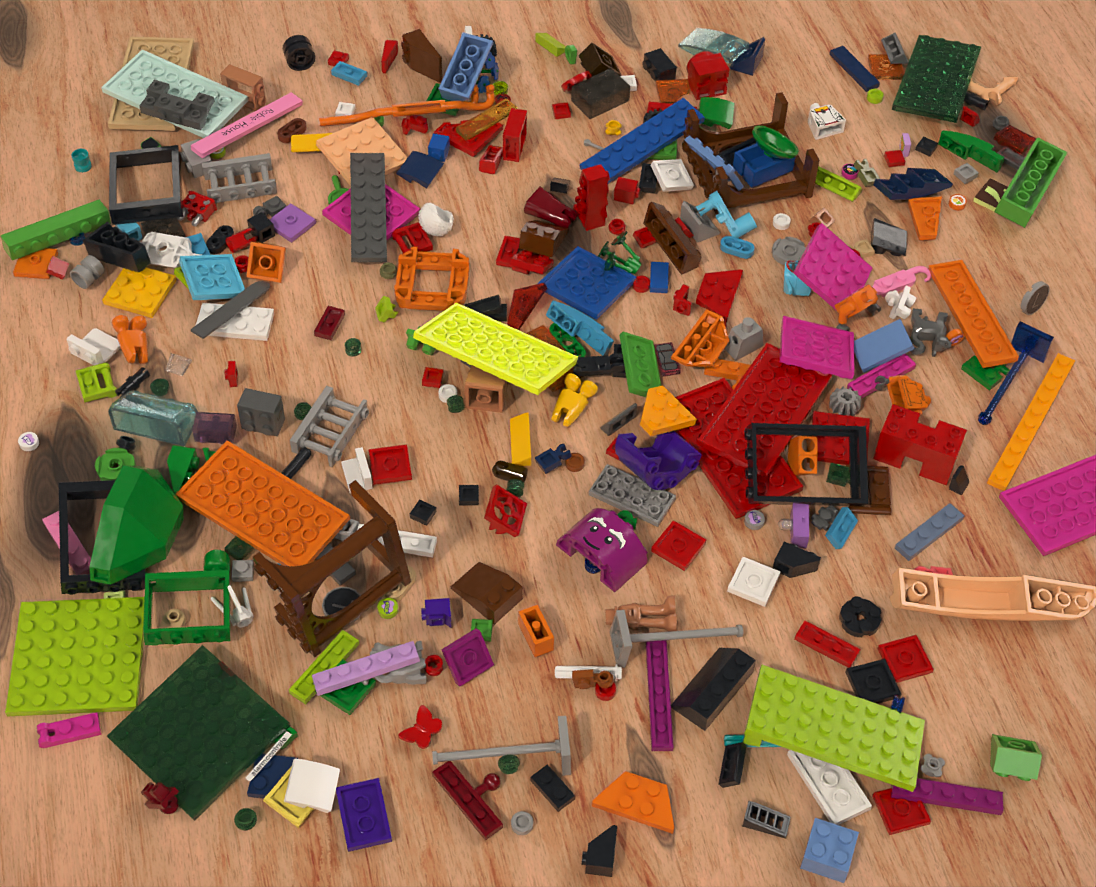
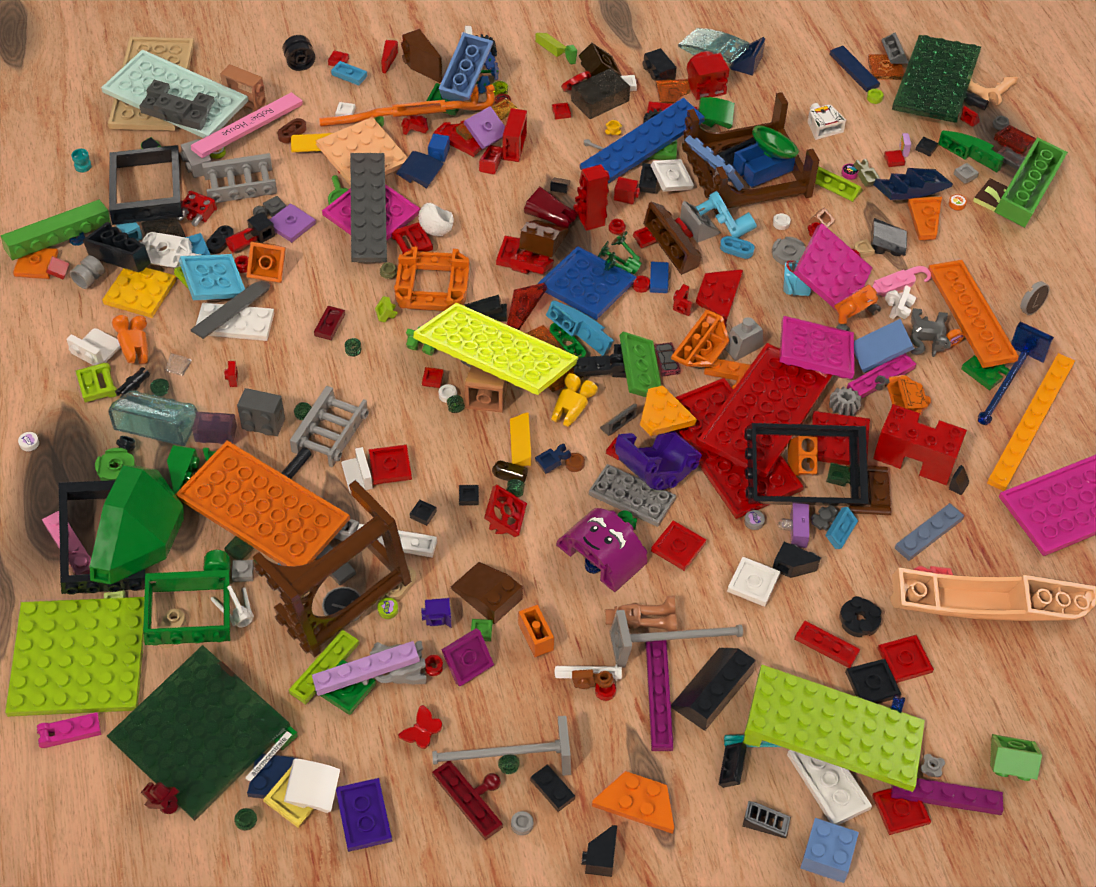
none -> medium lavender plate [464,106,505,150]

